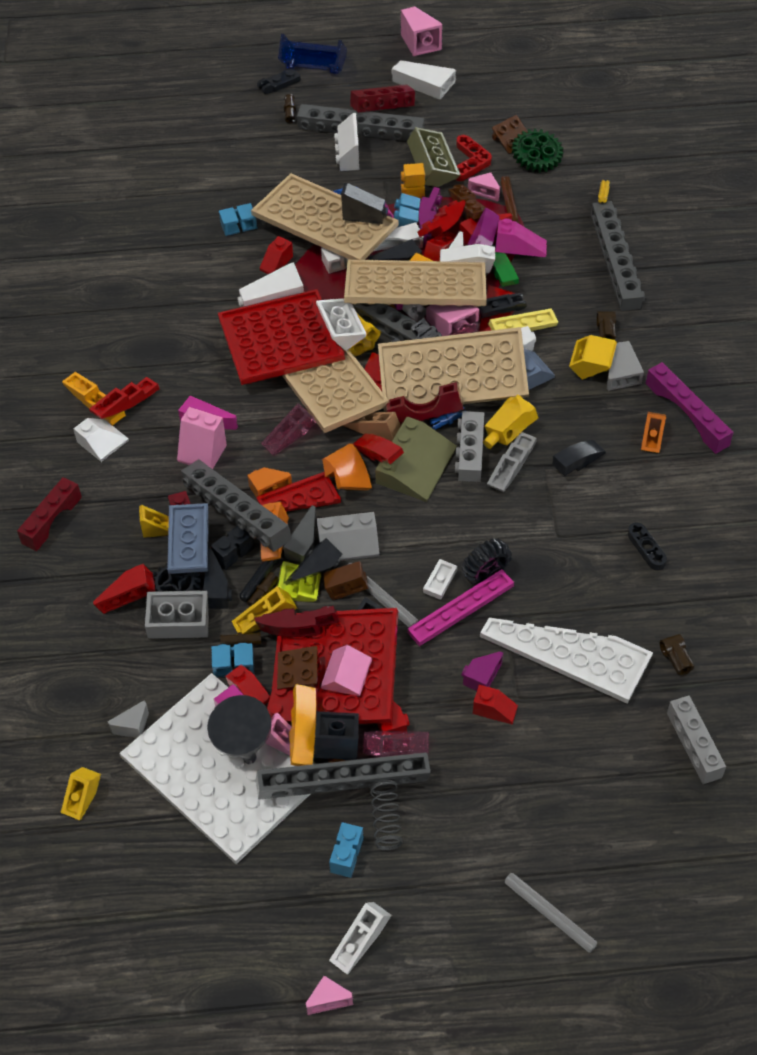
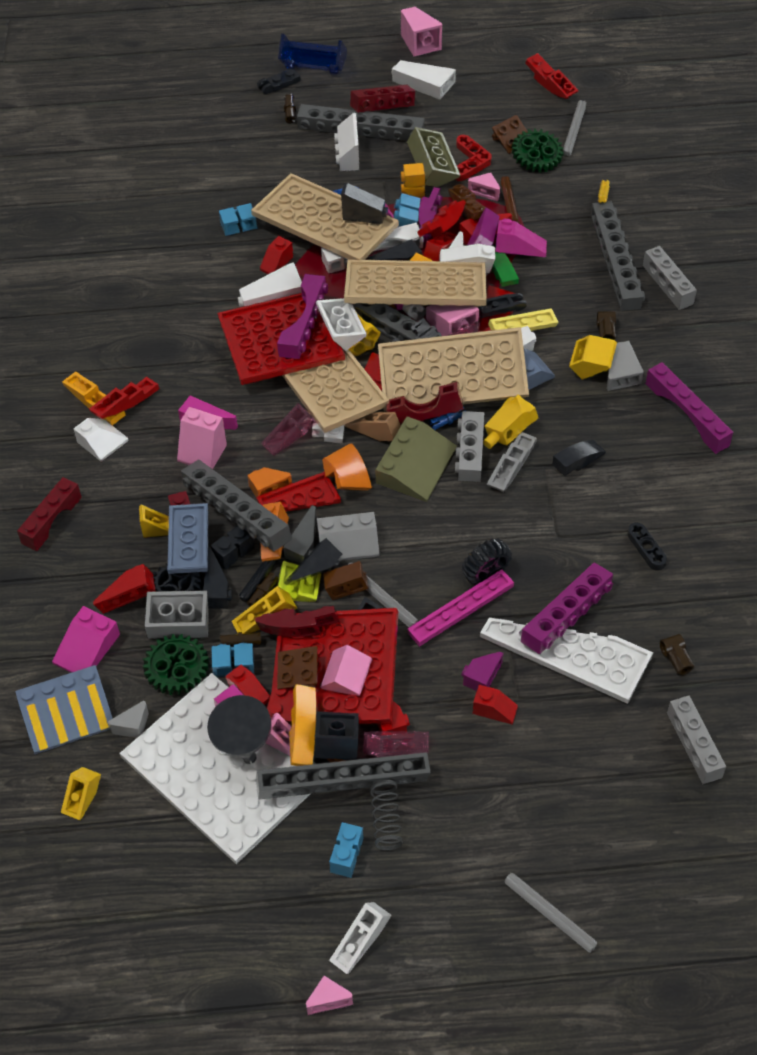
red slope [353,433,404,464] -> none
white plate [423,559,457,600] -> none
orange slope [641,412,666,453] -> none
none -> sand blue slope [15,665,113,754]
none -> dark pink slope [52,606,120,673]
none -> dark green gear [143,634,209,695]
none -> magenta arch [277,274,328,359]
none -> white plate [312,423,344,443]
none -> magenta brick [520,562,613,655]
none -> red slope [525,53,578,99]
none -> light grey axle [563,100,586,156]
none -> light grey brick [643,246,697,310]

